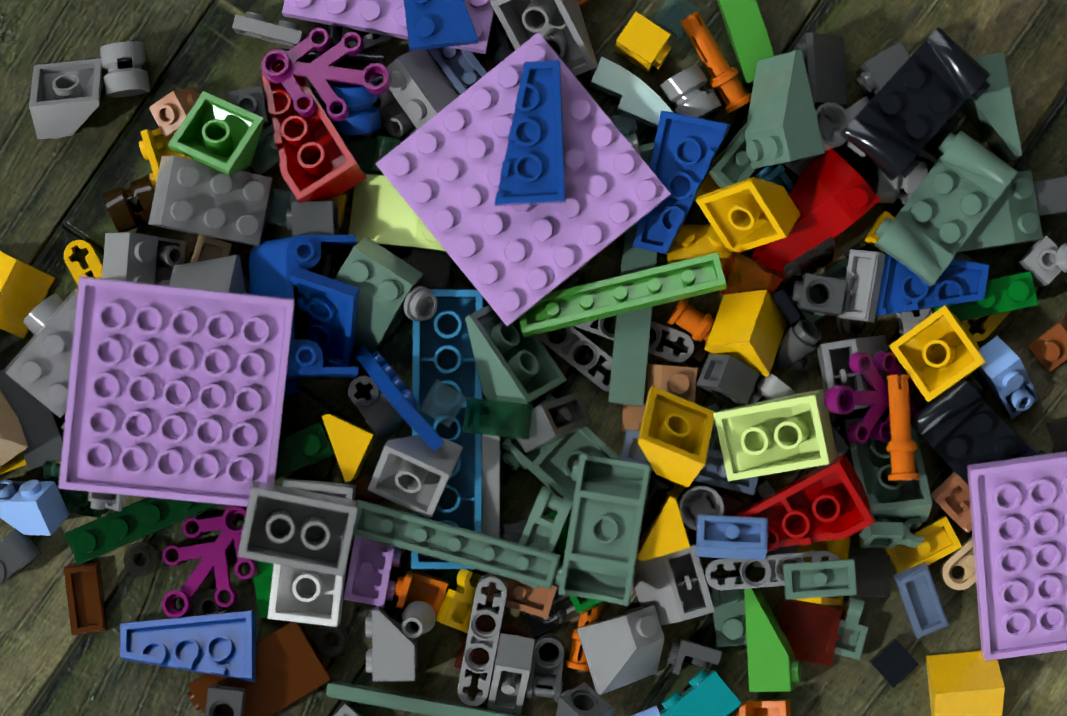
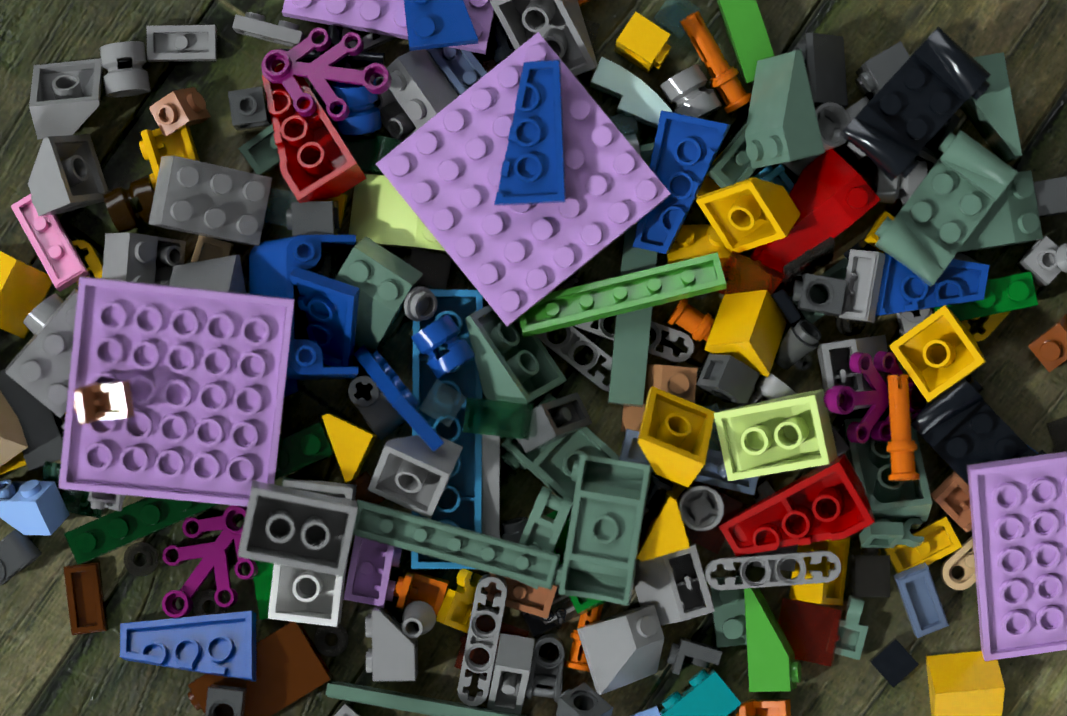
bright green slope [168,91,264,175] -> none
medium blue slope [695,514,768,560] -> none
sand green plate [783,559,857,600] -> none
light blue slope [976,336,1039,419] -> none
none -> bright pink tile [11,194,89,292]
none -> light grey slope [28,134,108,216]
none -> bracket [74,381,134,424]
none -> light grey plate [147,25,217,62]
none -> blue wheel [411,314,476,379]

